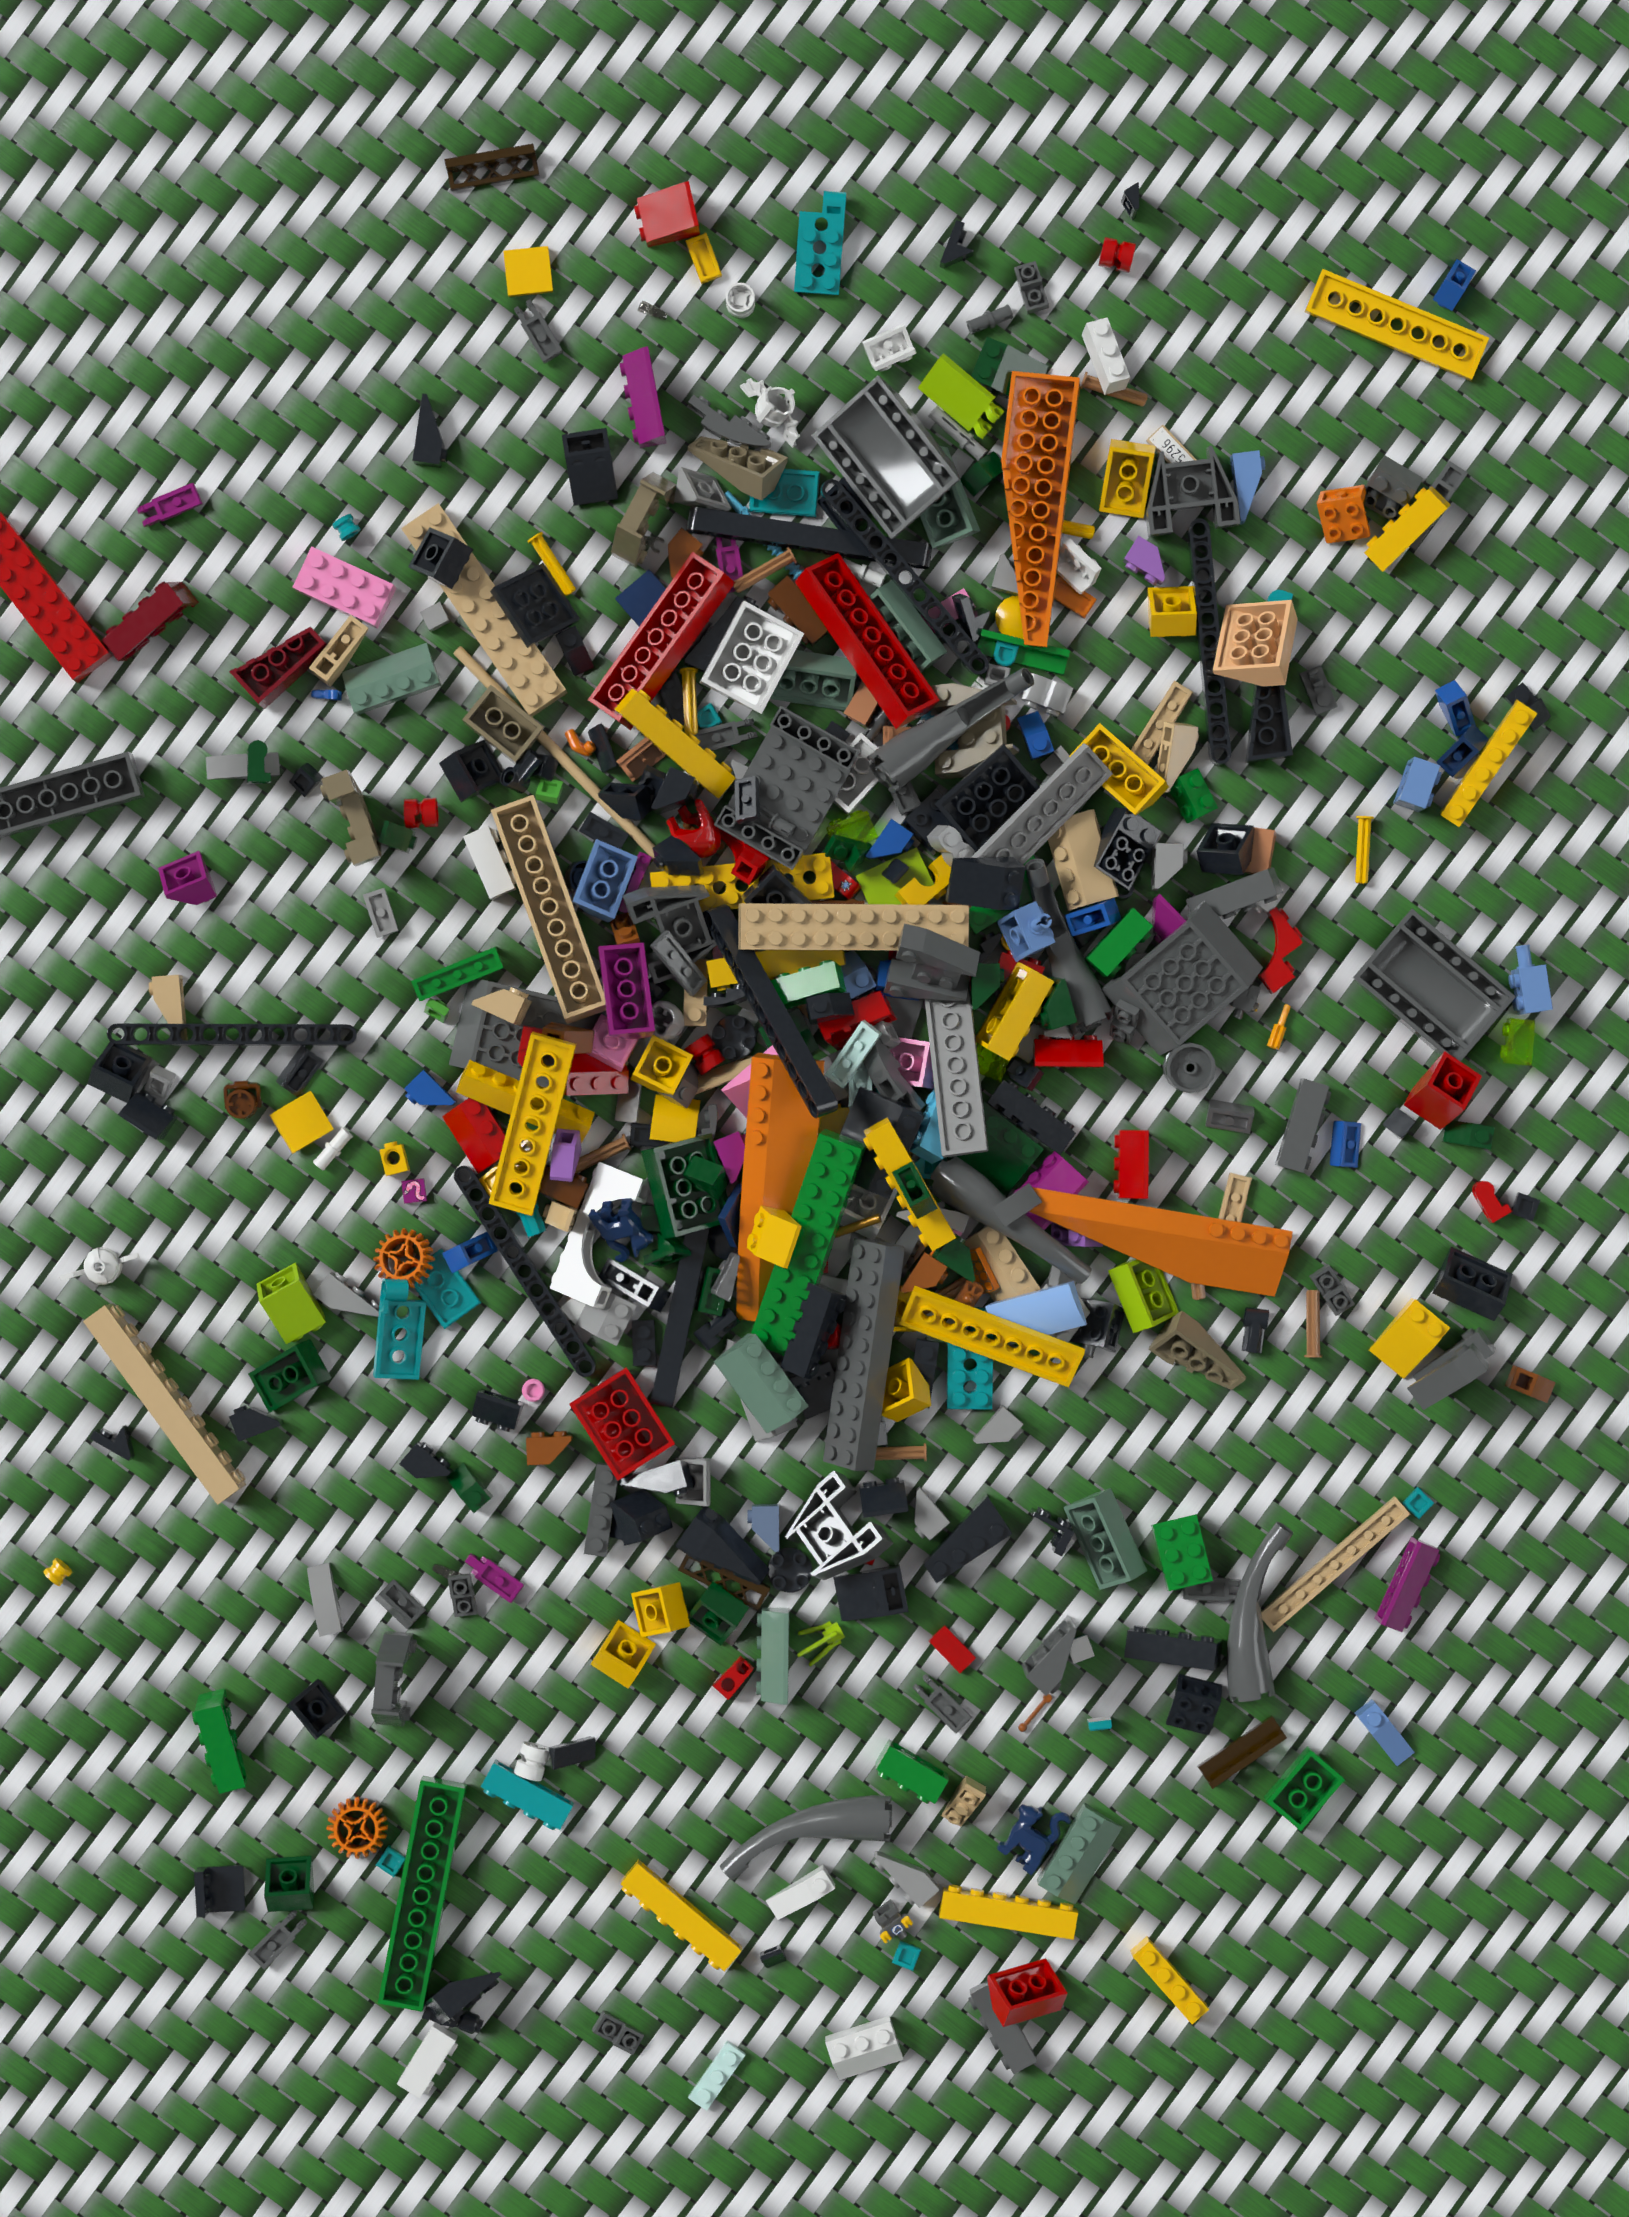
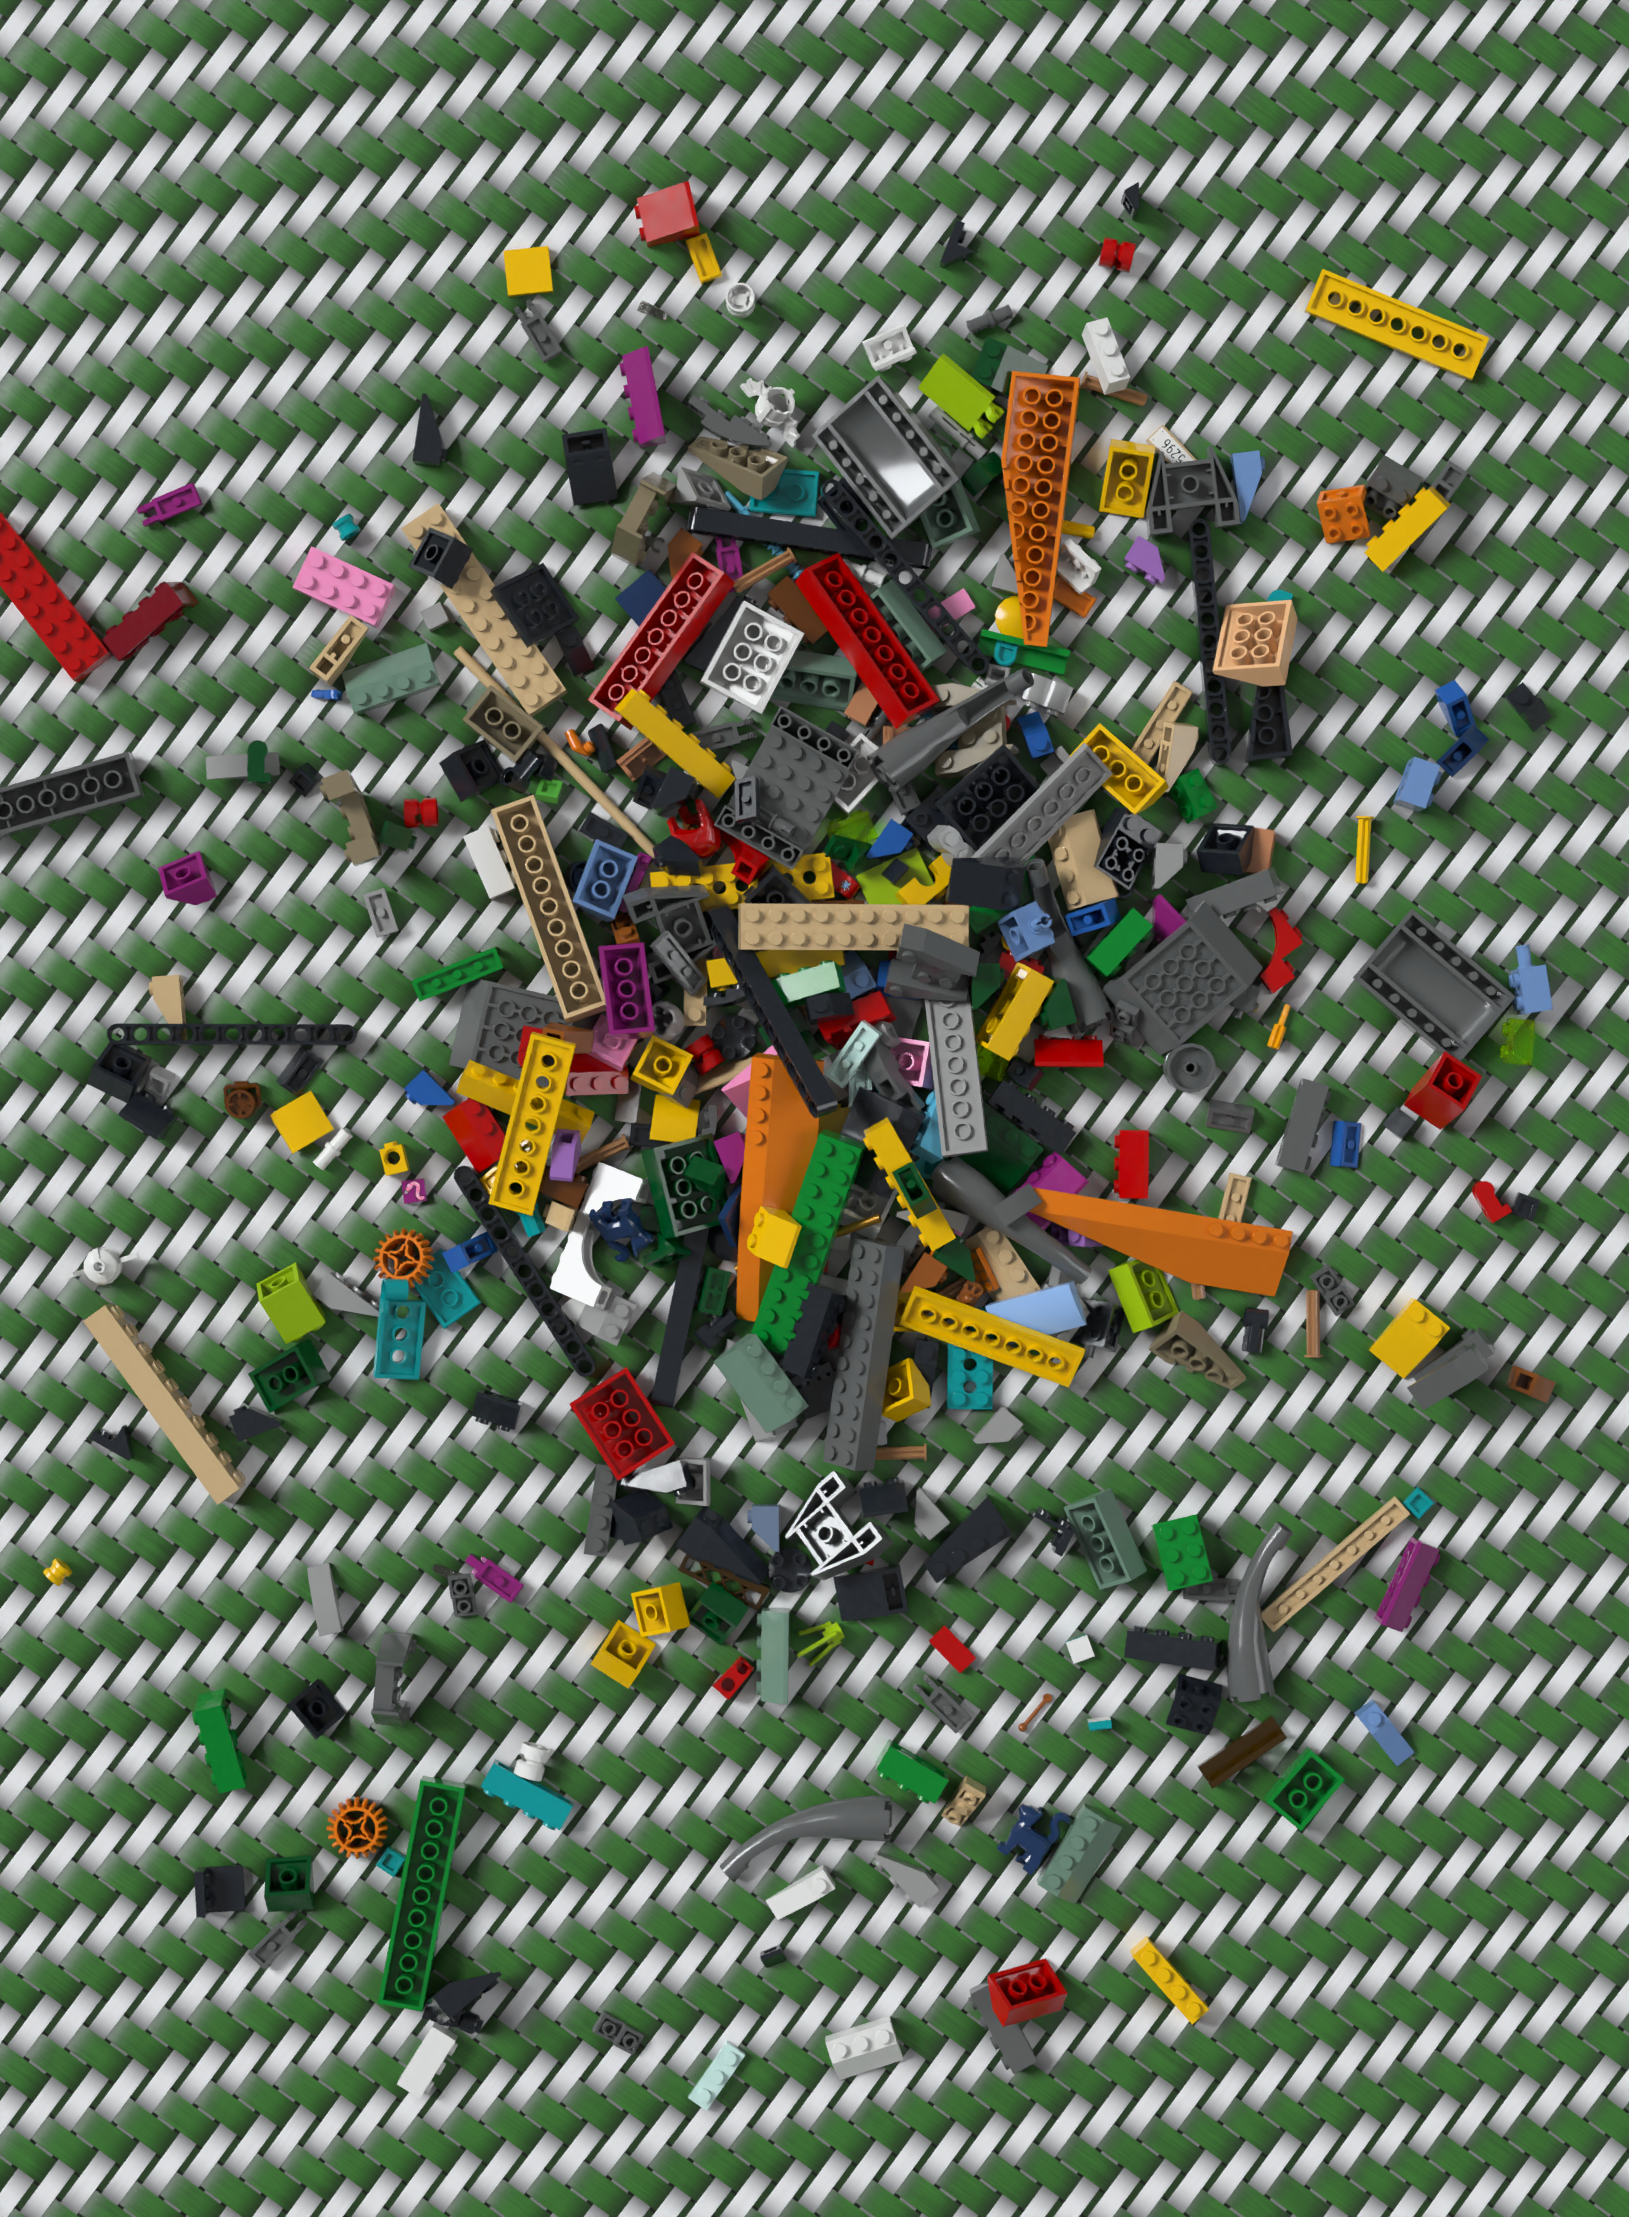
dark red wedge [229,627,327,709] -> none
dark grey slope [375,1579,426,1629] -> none
black slope [399,1441,453,1478] -> none
bright green plate [424,998,450,1023] -> none
dark brown fence [444,143,540,191] -> none
dark green slope [446,1462,493,1513] -> none
tan slope [471,987,532,1026] -> none
bright pink tile [522,1379,545,1402] -> none
dark orange slope [526,1431,573,1465] -> none
yellow axle [527,532,576,596] -> none
black slope [548,1736,596,1770] -> none
black slope [598,782,652,821] -> none
black slope [598,1258,671,1313] -> none
yellow brick [620,1859,742,1972] -> none
black plate [632,1320,656,1366] -> none
yellow axle [679,667,698,735] -> none
teal tile [697,703,722,729] -> none
flat silver slope [711,1252,740,1302] -> none
teal hinge [794,191,846,295] -> none
dark grey piece [873,1899,913,1943] -> none
teal tile [892,1940,921,1971] -> none
yellow brick [939,1885,1078,1940] -> none
black slope [952,593,990,642] -> none
dark grey slope [1014,261,1049,315] -> none
dark grey slope [1021,1615,1076,1696] -> none
yellow slope [1148,586,1197,637] -> none
dark grey plate [1299,665,1338,716] -> none
black slope [1432,1247,1513,1321] -> none
blue slope [1433,259,1476,311] -> none
yellow brick [1439,700,1538,827] -> none
dark green slope [1442,1120,1495,1150] -> none

